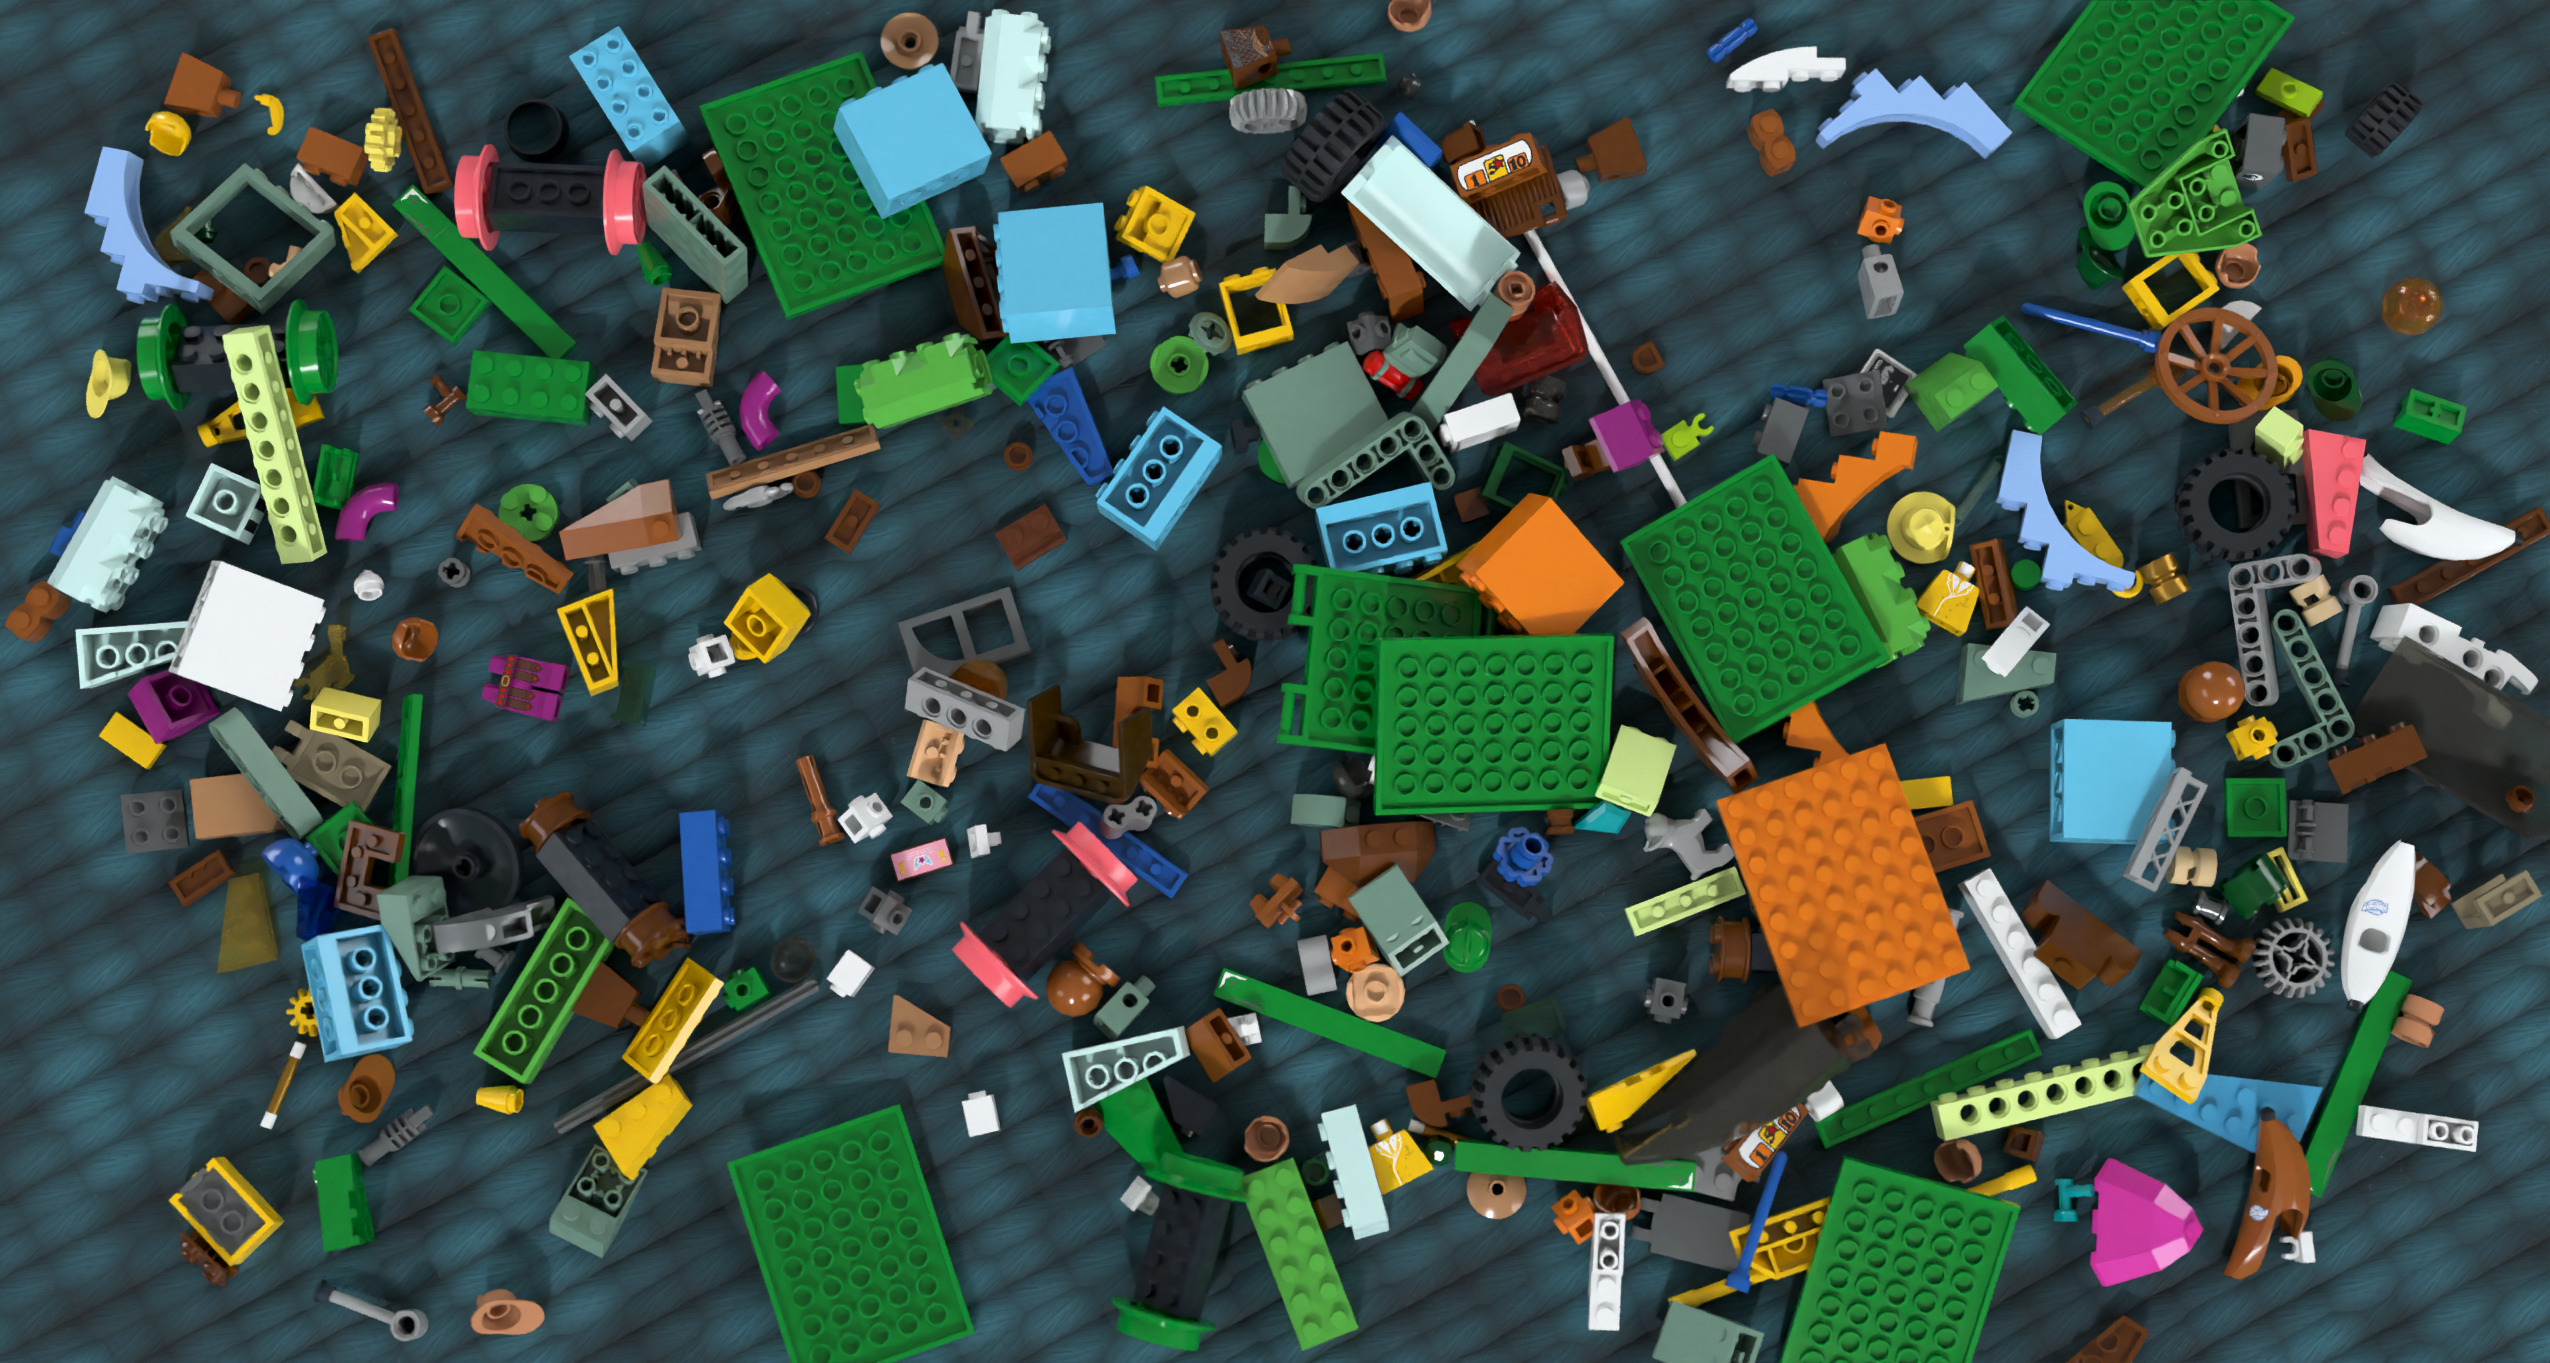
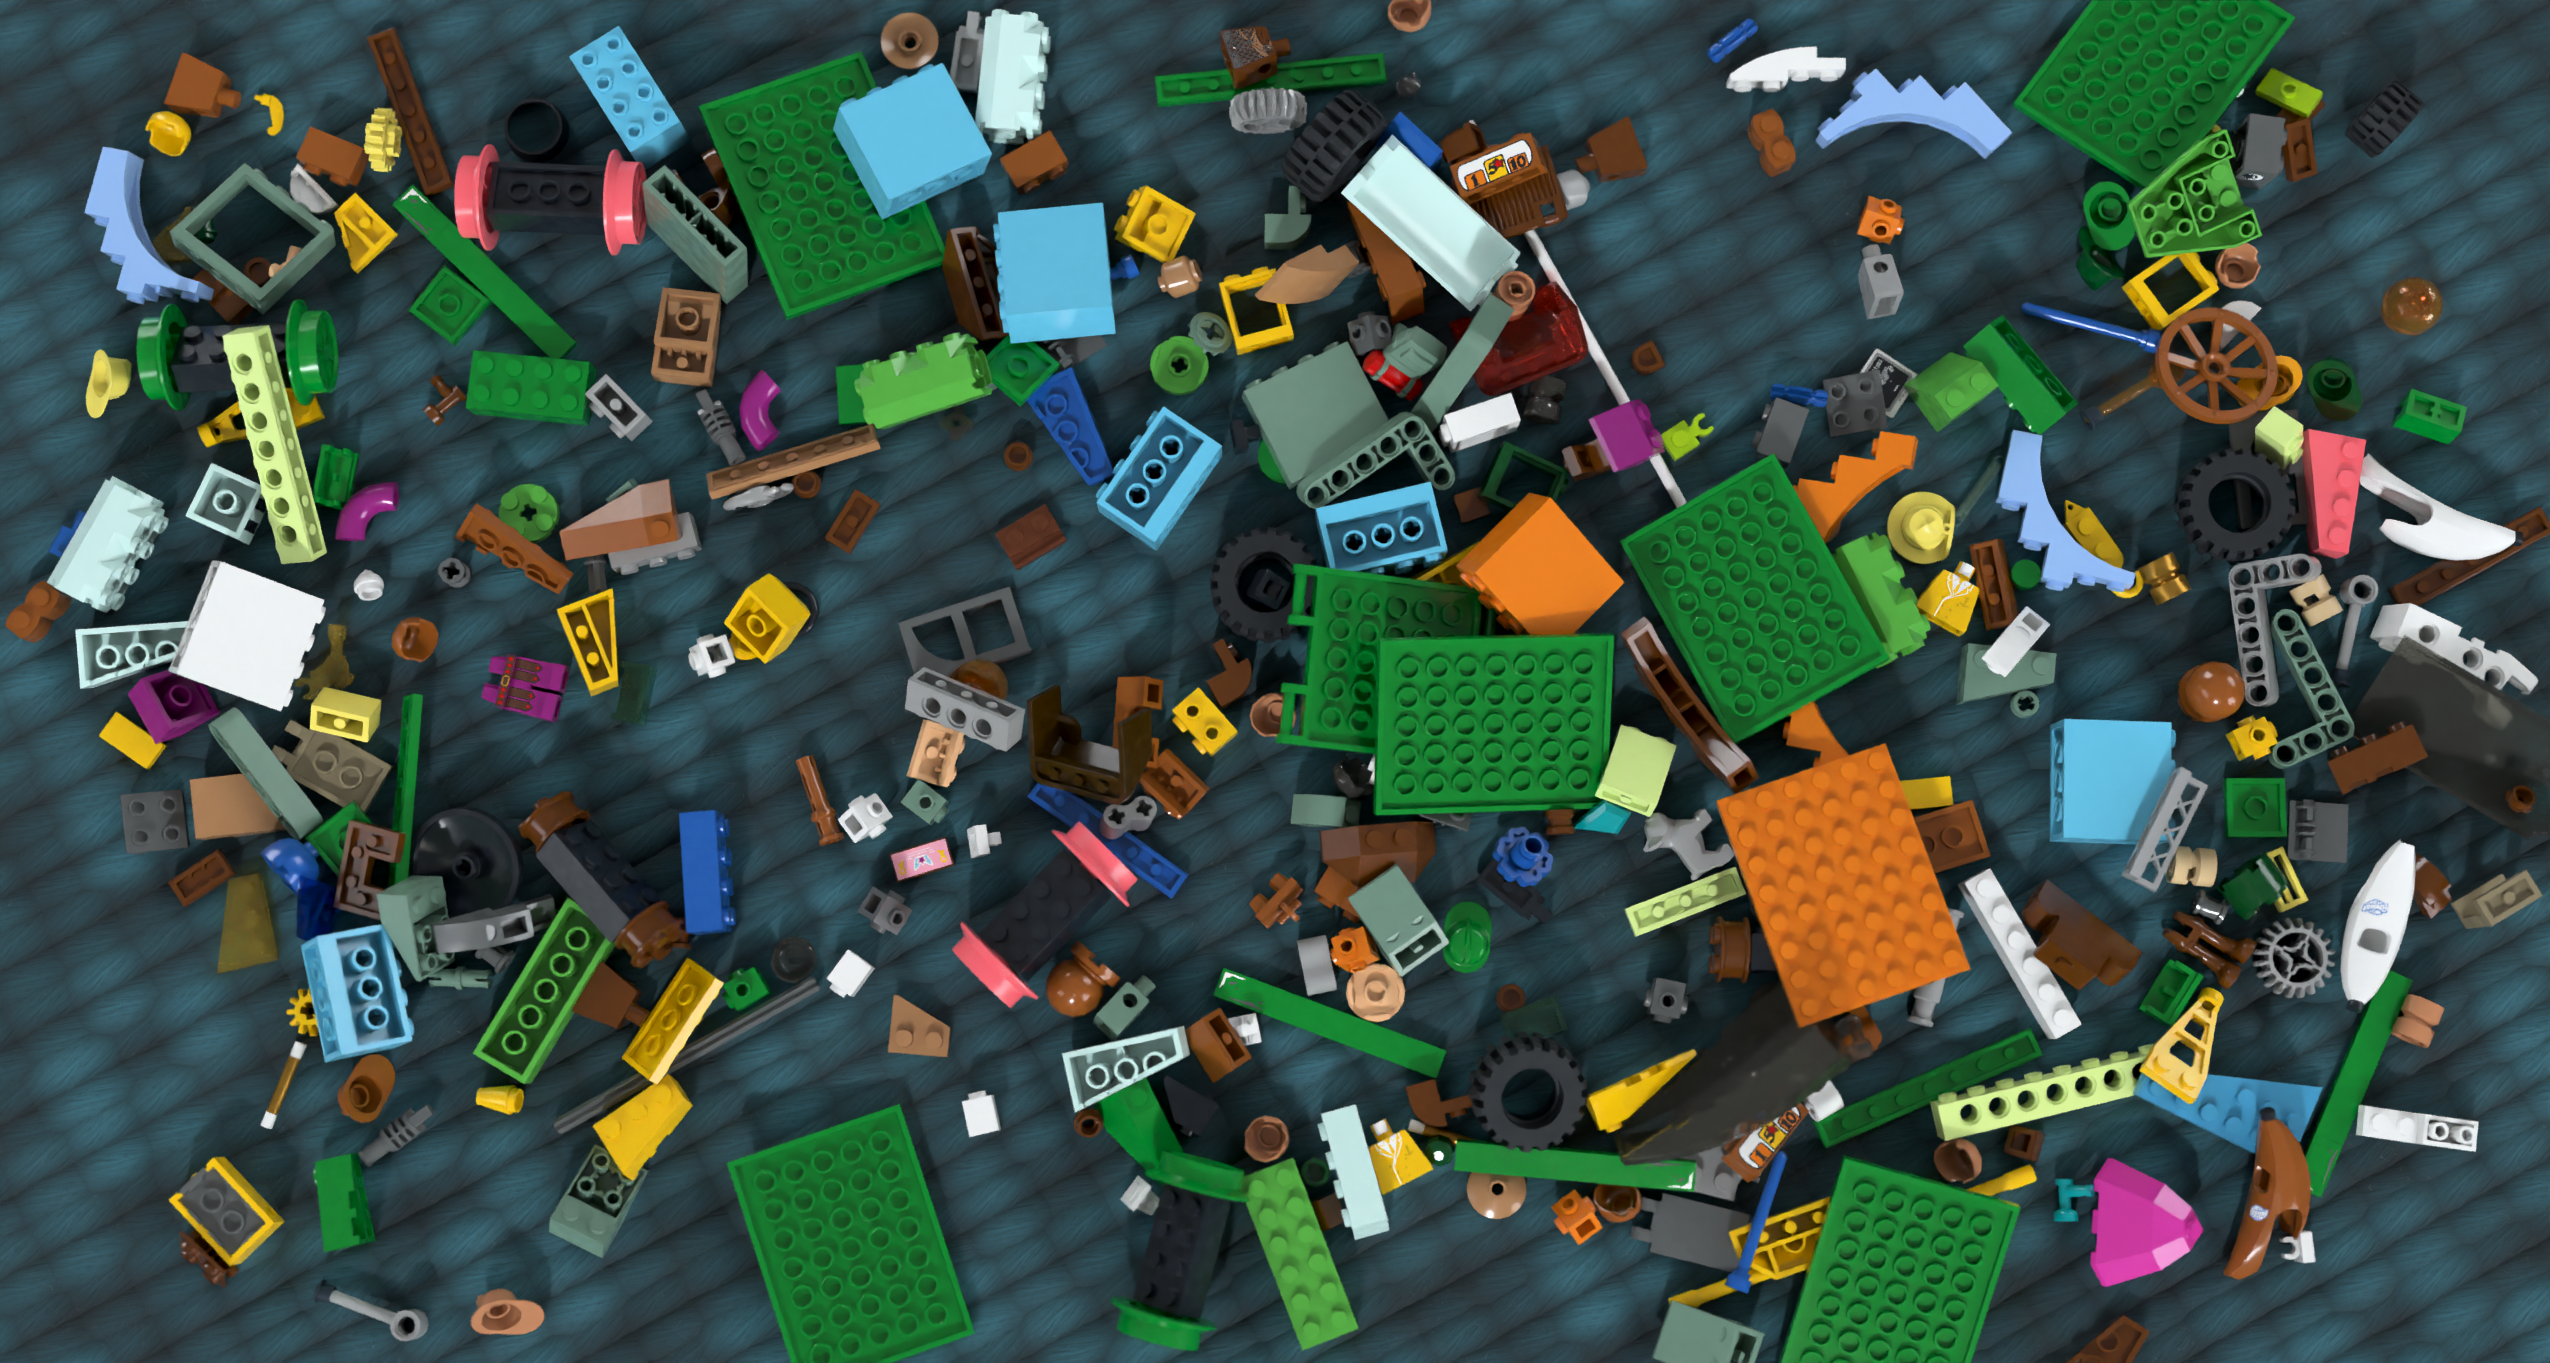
green cone [636,242,672,287] -> none
white slope [1588,1213,1625,1330] -> none
none -> nougat hair [1249,693,1298,737]

